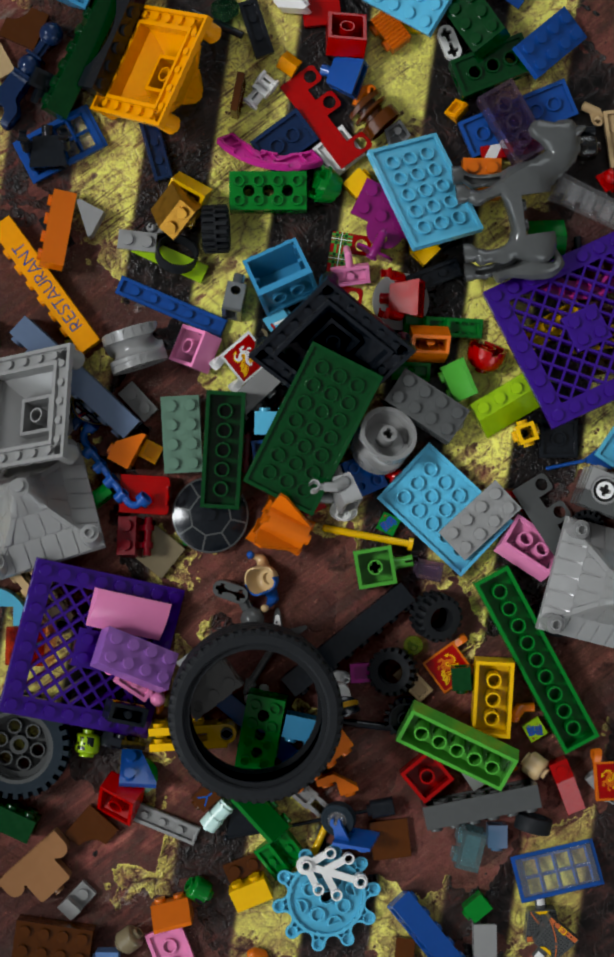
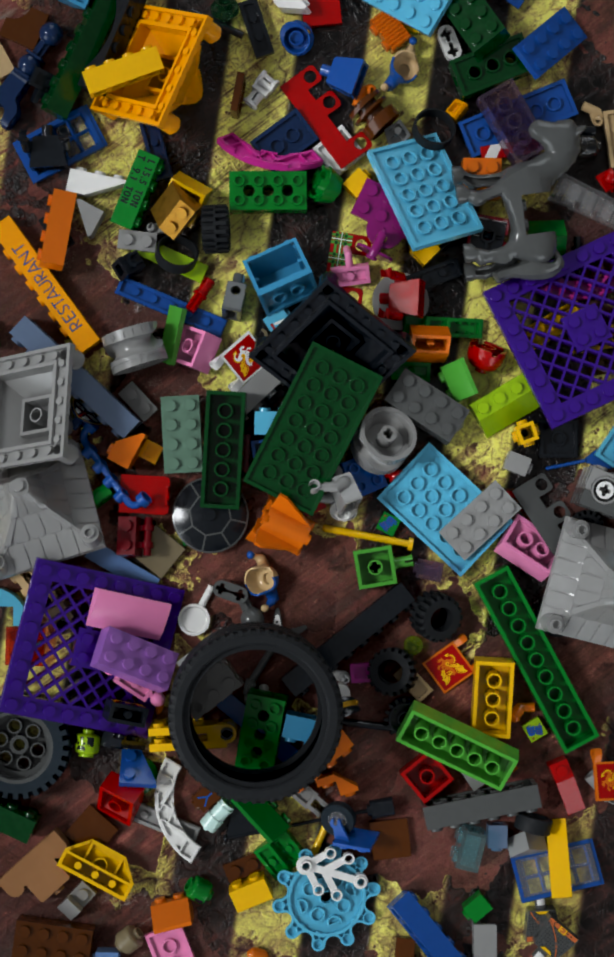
light orange slope [276,51,302,78] -> none
red brick [326,11,367,58] -> none
dark green brick [451,664,472,694] -> none
tan head [520,752,550,781] -> none
none -> yellow wedge [56,839,134,902]
none -> white slope [66,167,126,198]
none -> yellow brick [82,45,165,99]
none -> medium blue tile [85,547,160,584]
none -> green brick [110,149,165,231]
none -> black brick [111,250,146,282]
none -> white tile [154,757,201,864]
none -> bright green tile [162,305,187,366]
none -> white piece [178,584,213,636]
none -> red axle [186,277,215,313]
none -> blue piece [280,20,314,56]
none -> tan piece [380,37,419,92]
none -> black tyre [412,108,456,151]
none -> black piece [466,214,510,250]
none -> light grey brick [501,450,533,477]
none -> light grey slope [508,832,548,859]
none -> yellow slope [547,818,572,899]

